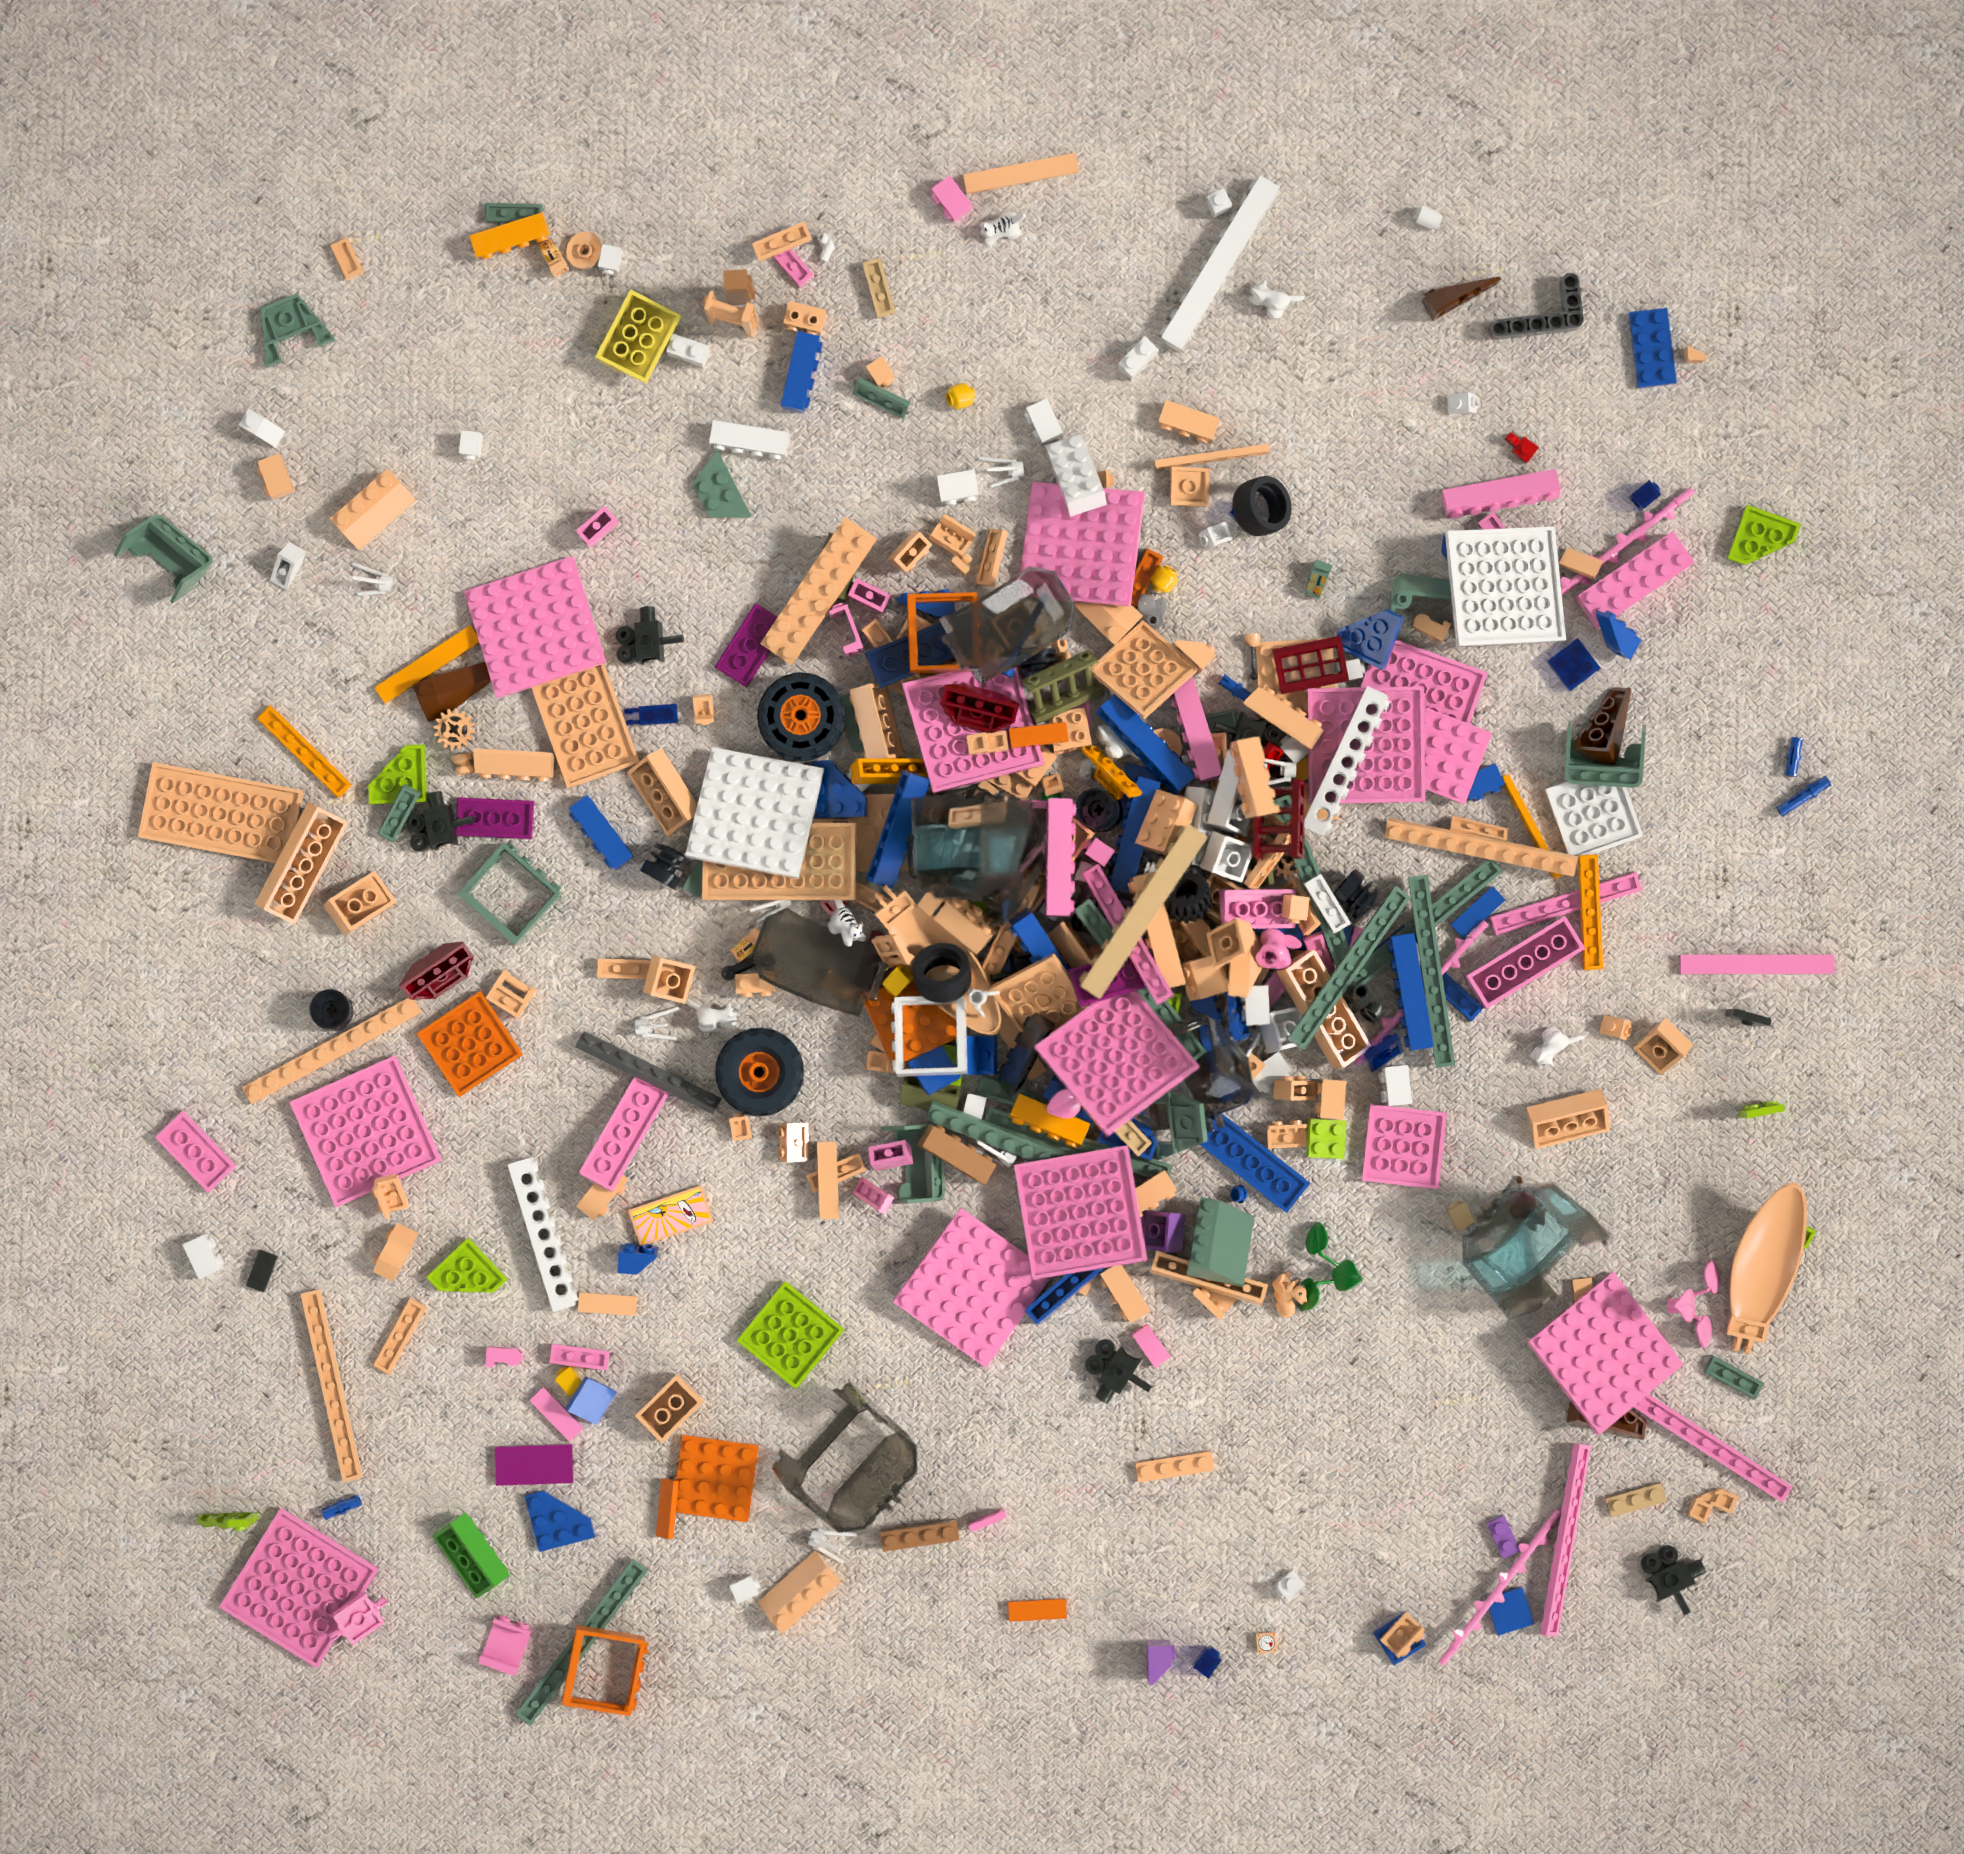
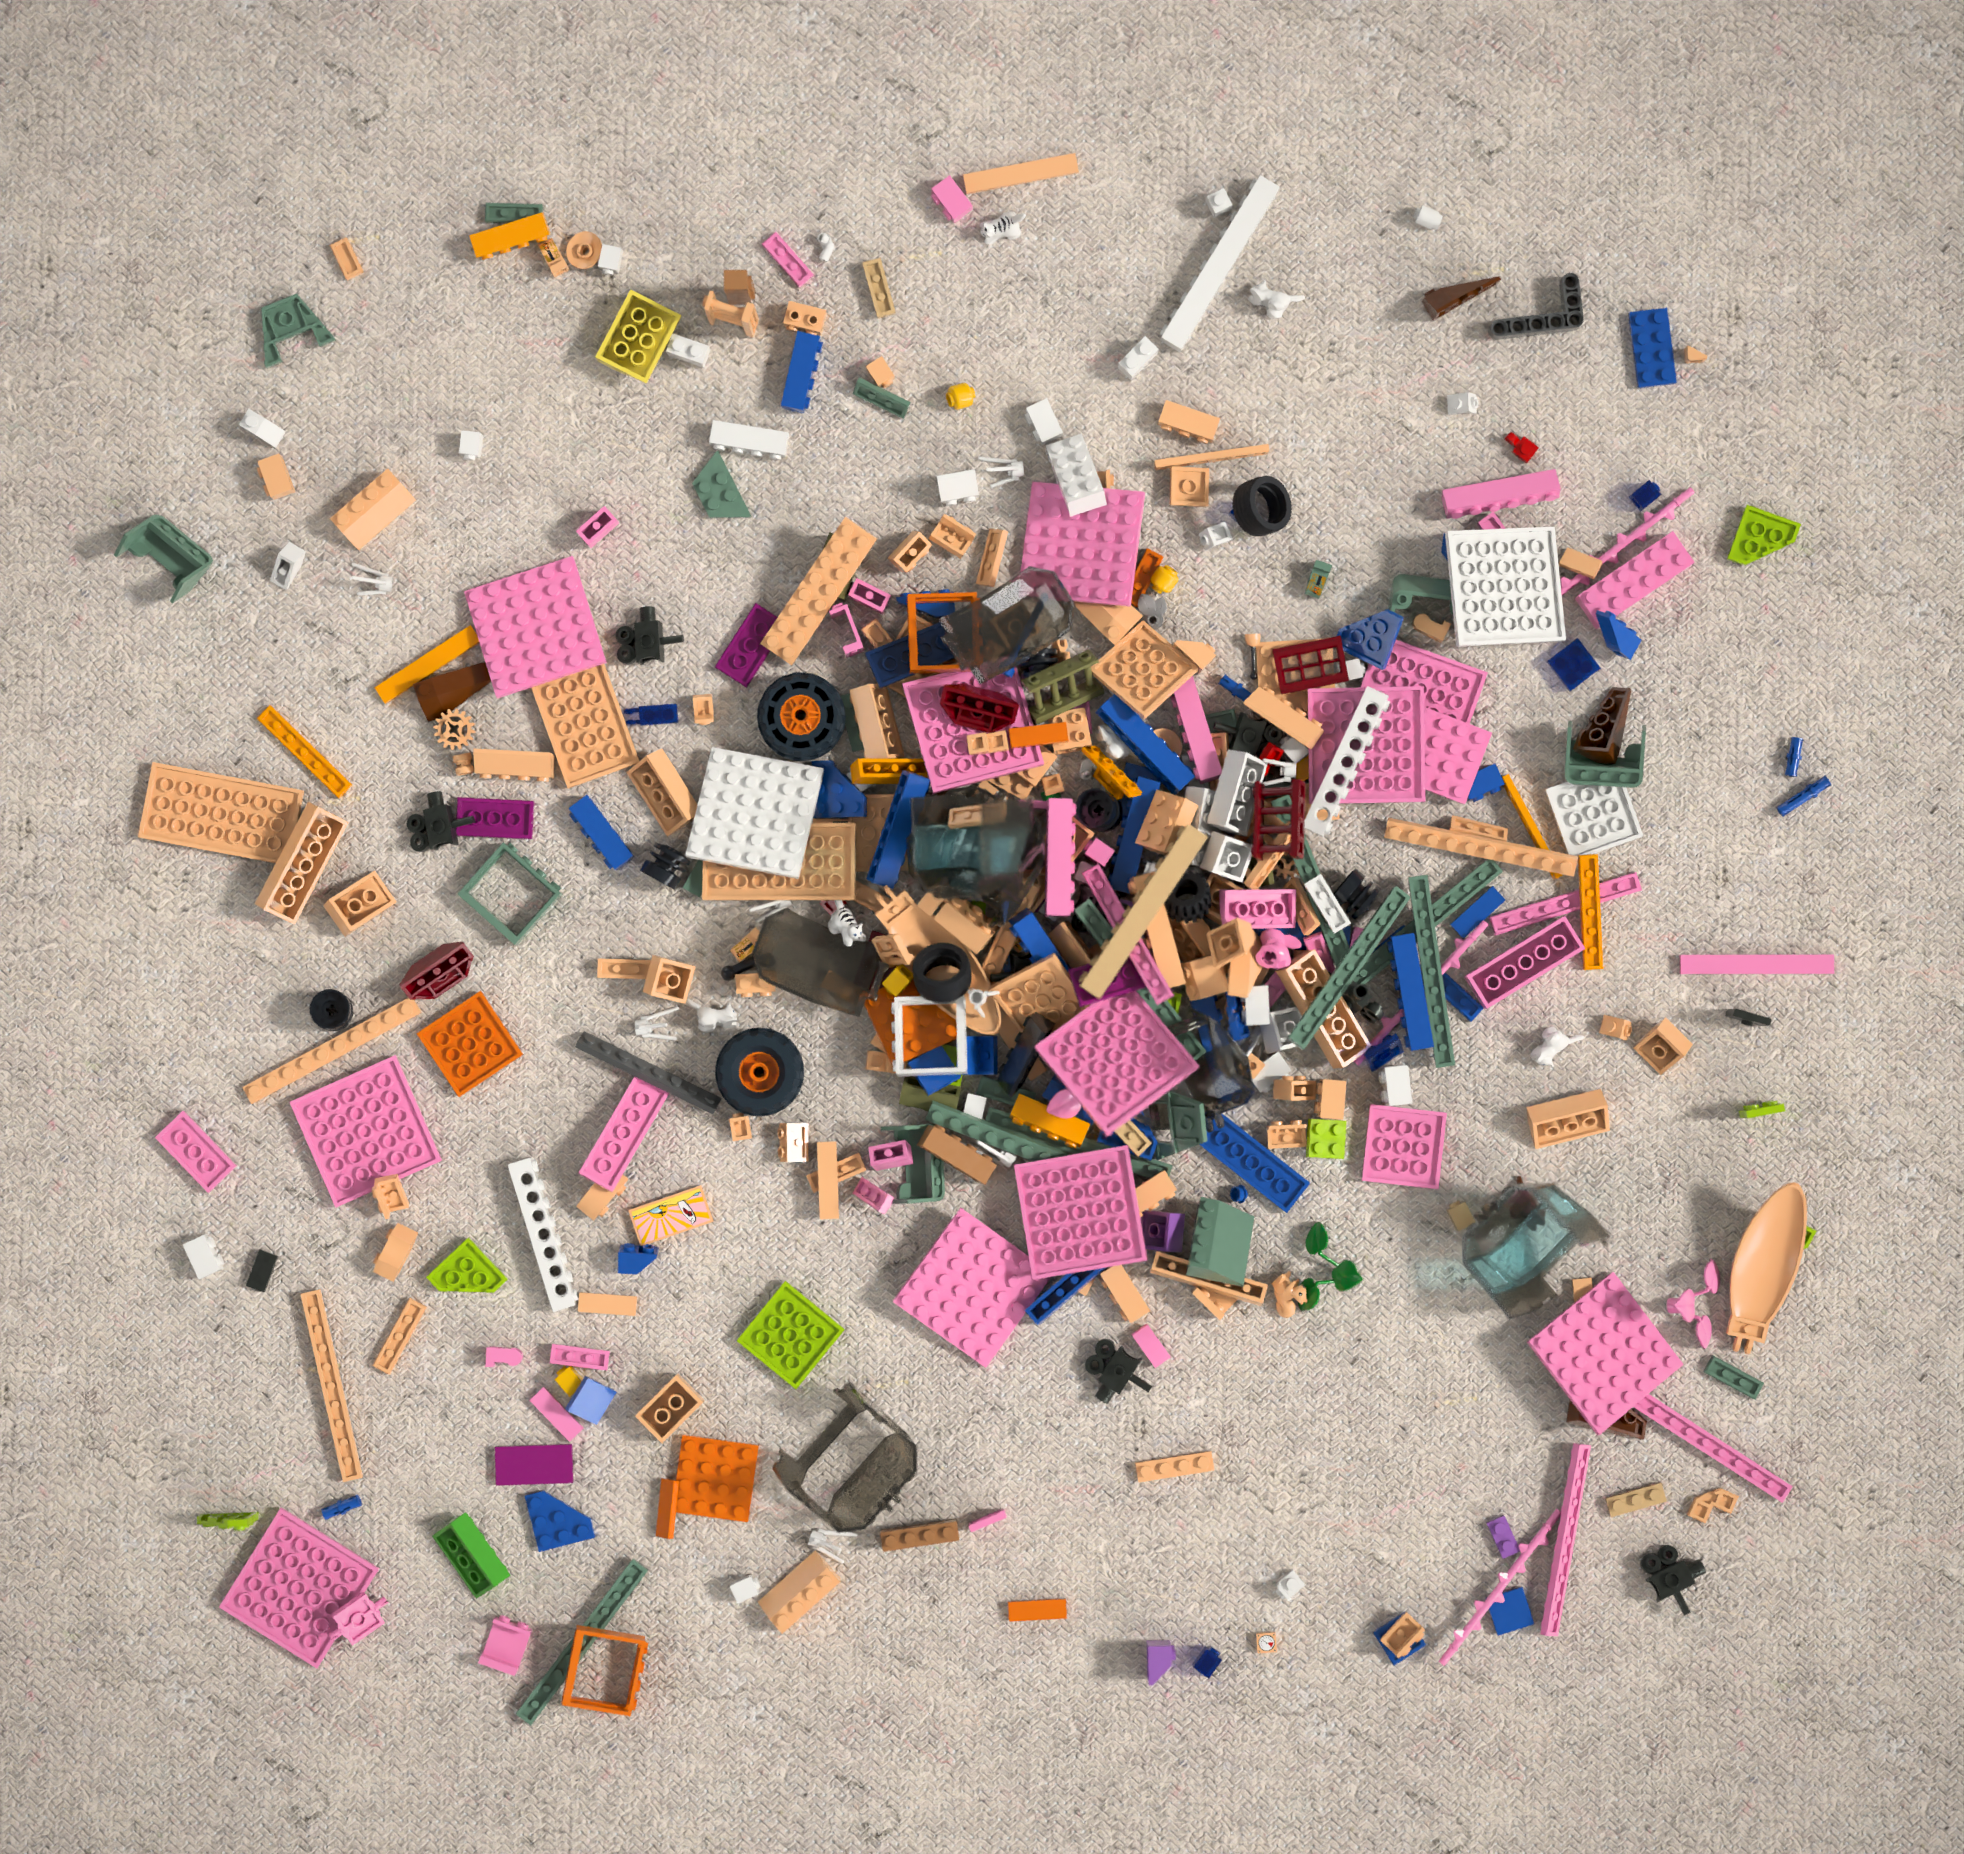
lime plate [368,744,428,805] -> none
sand green tile [377,784,421,843] -> none
light nougat plate [486,969,537,1019] -> none
light nougat plate [752,221,812,262] -> none
light nougat tile [951,554,973,577] -> none
light nougat wedge [1230,737,1280,818] -> none
light nougat brick [1281,894,1310,923] -> none

